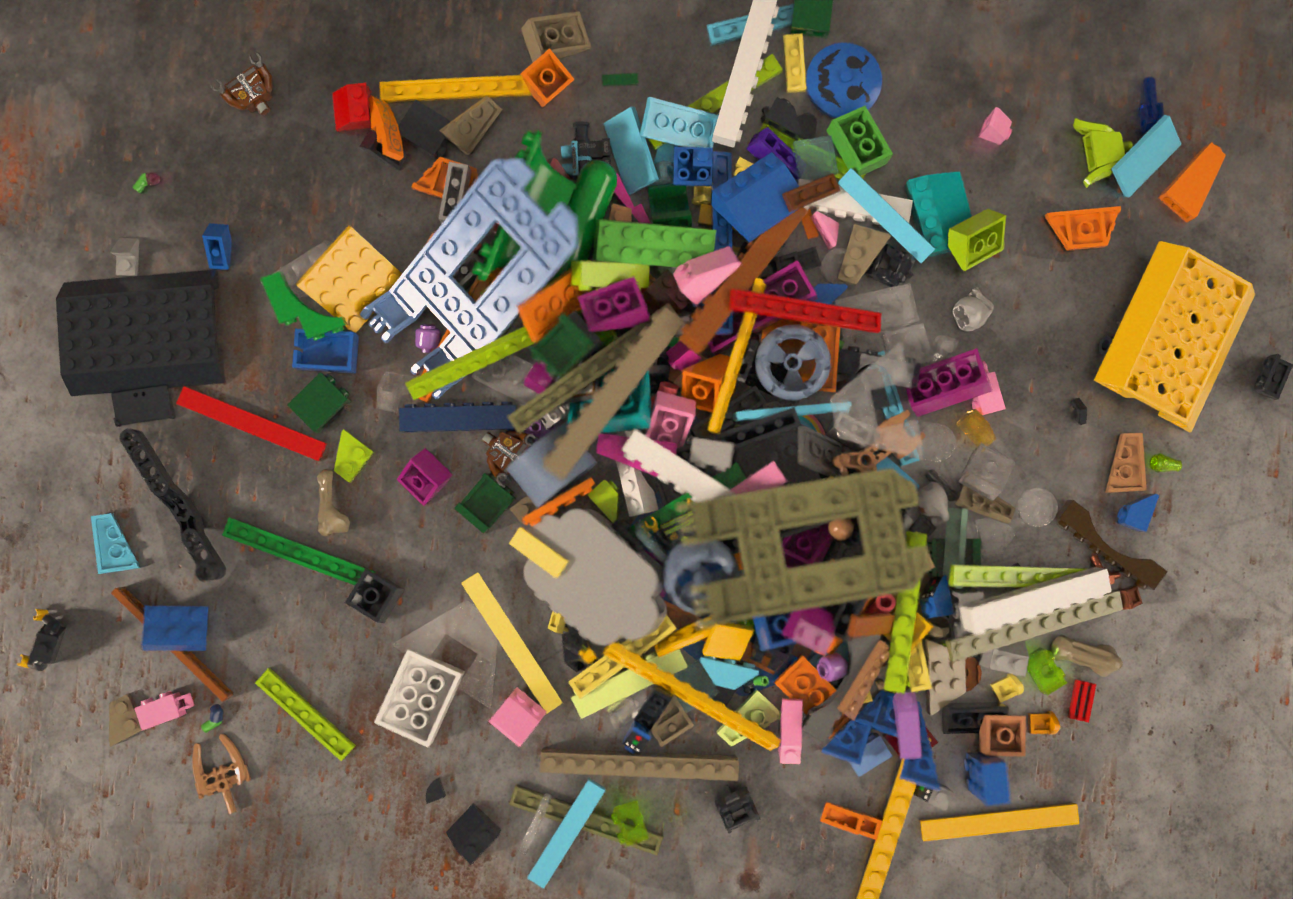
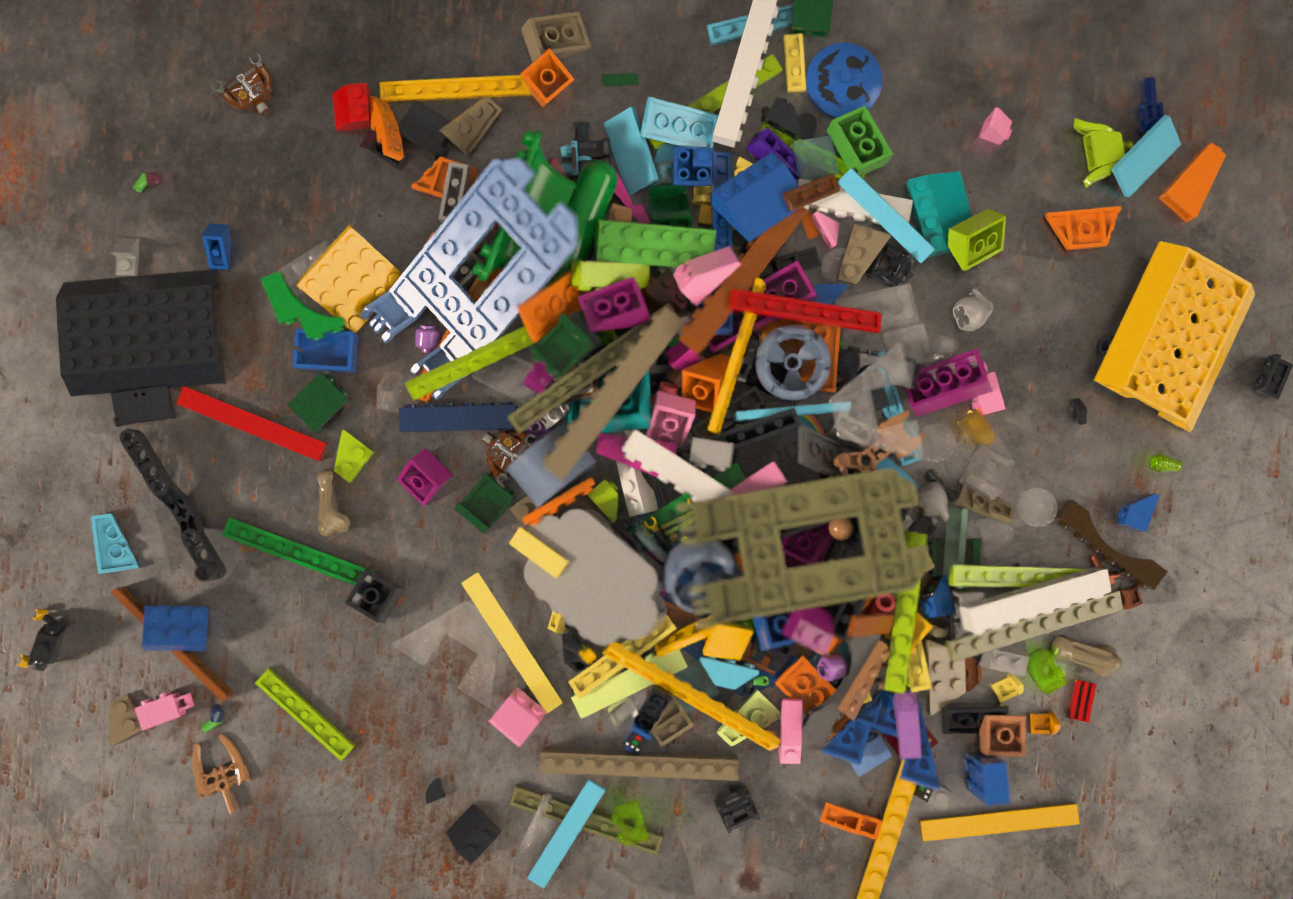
white slope [374,649,465,747] -> none
medium nougat wing [1105,433,1147,493] -> none

